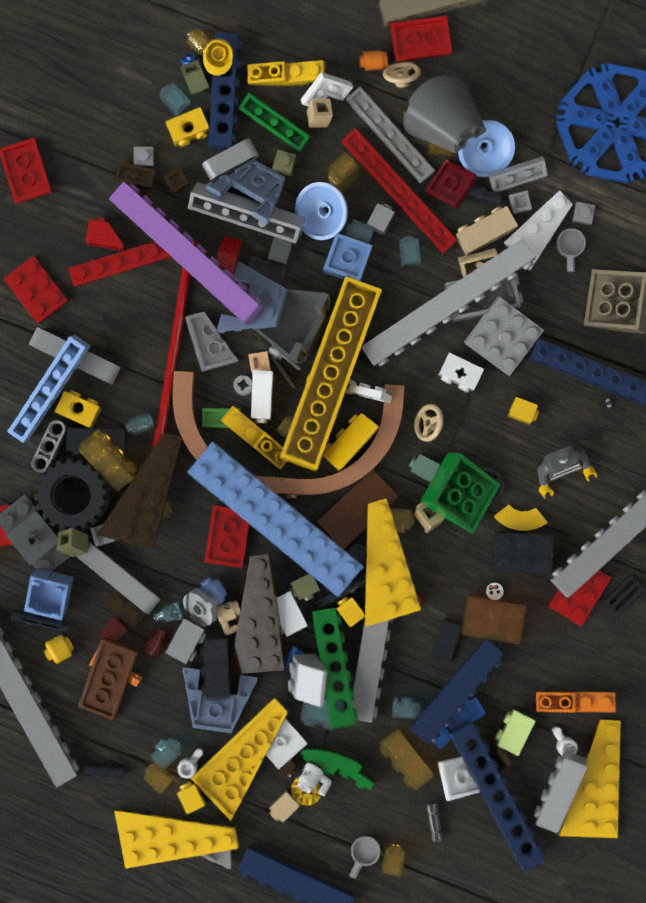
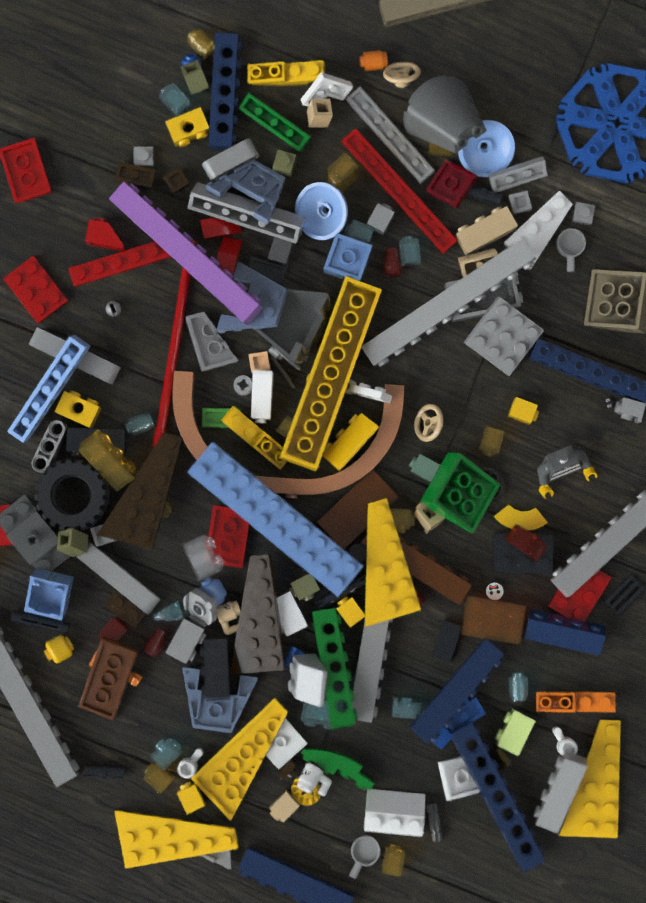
yellow hat [203,38,233,76] -> none
clear yellow brick [379,728,434,790] -> none
red plate [390,16,452,62] -> none
white brick [439,353,484,392] -> none
none -> light grey hinge [106,301,121,317]
none -> clear brick [183,535,224,581]
none -> red slope [200,217,242,240]
none -> reddish brown brick [361,534,472,605]
none -> white slope [364,789,425,837]
none -> clear red cone [384,247,403,277]
none -> clear yellow brick [479,426,505,457]
none -> clear red slope [505,524,548,562]
none -> clear light blue brick [508,673,529,701]
none -> dark blue brick [524,609,606,655]
none -> light grey brick [614,398,646,423]

